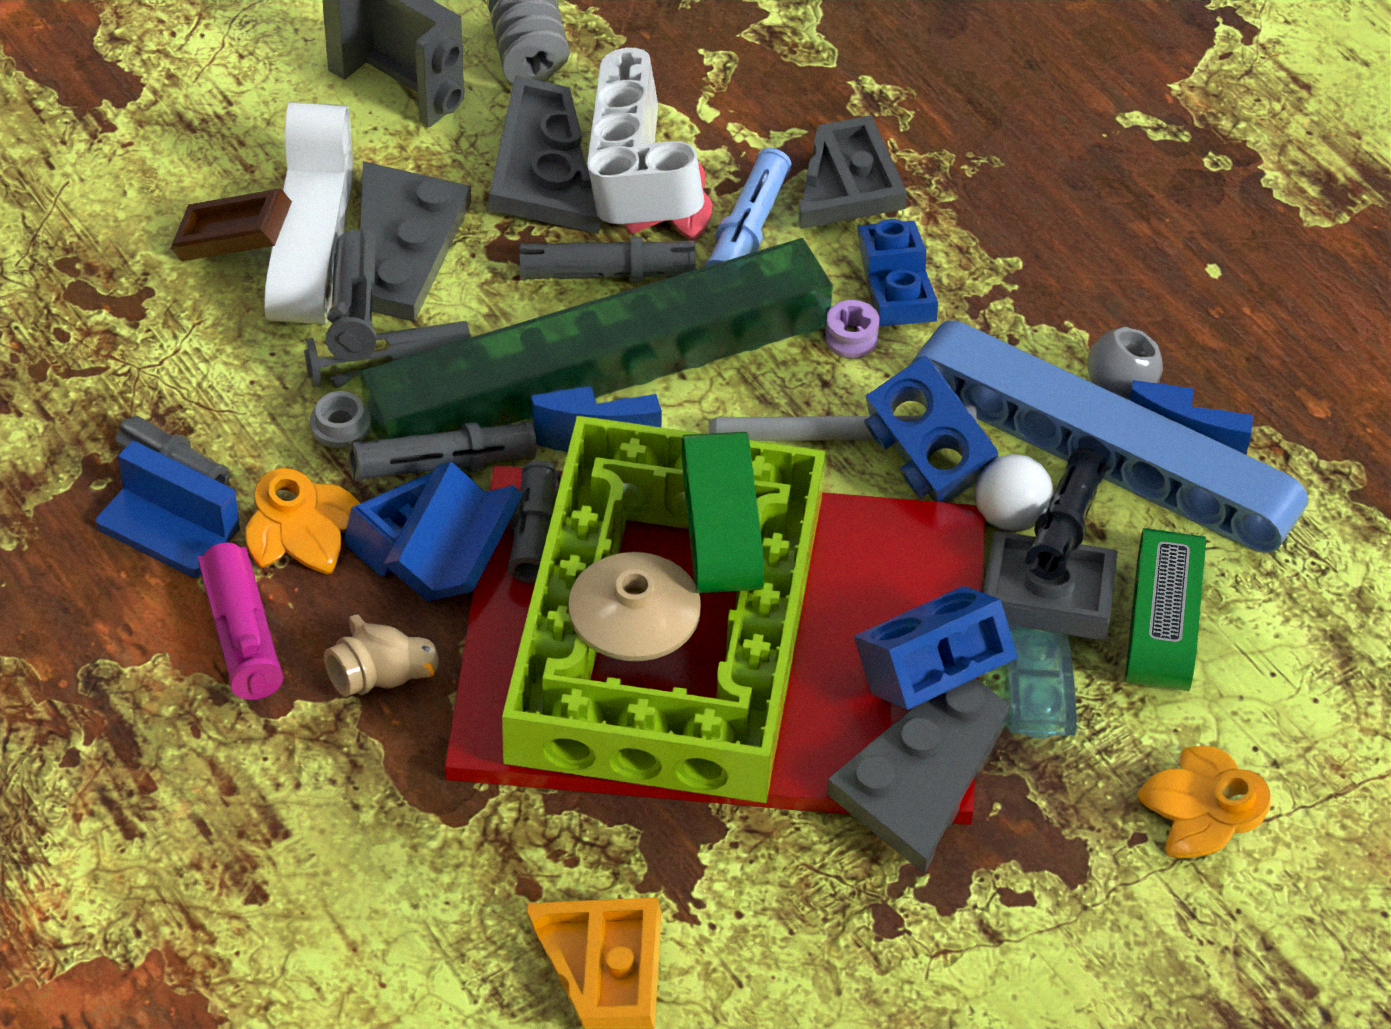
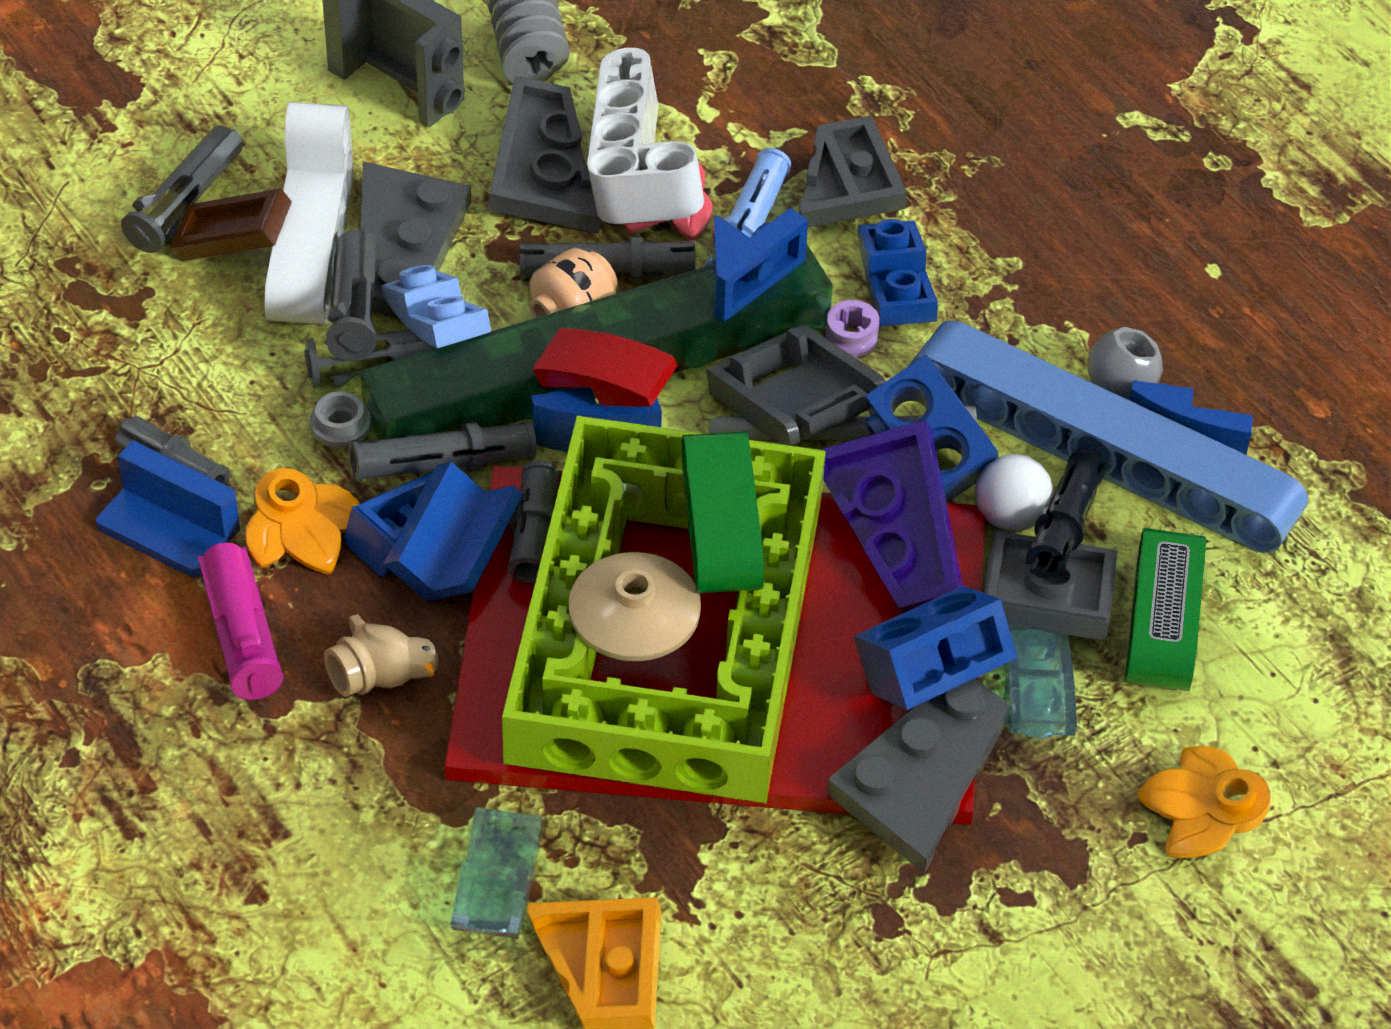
none -> dark grey piece [121,125,243,253]
none -> light blue slope [381,265,491,348]
none -> clear light blue slope [450,807,543,939]
none -> light nougat head [529,248,618,331]
none -> red slope [532,328,678,407]
none -> dark grey container [706,324,886,446]
none -> blue slope [712,208,808,322]
none -> dark purple wing [820,420,963,613]

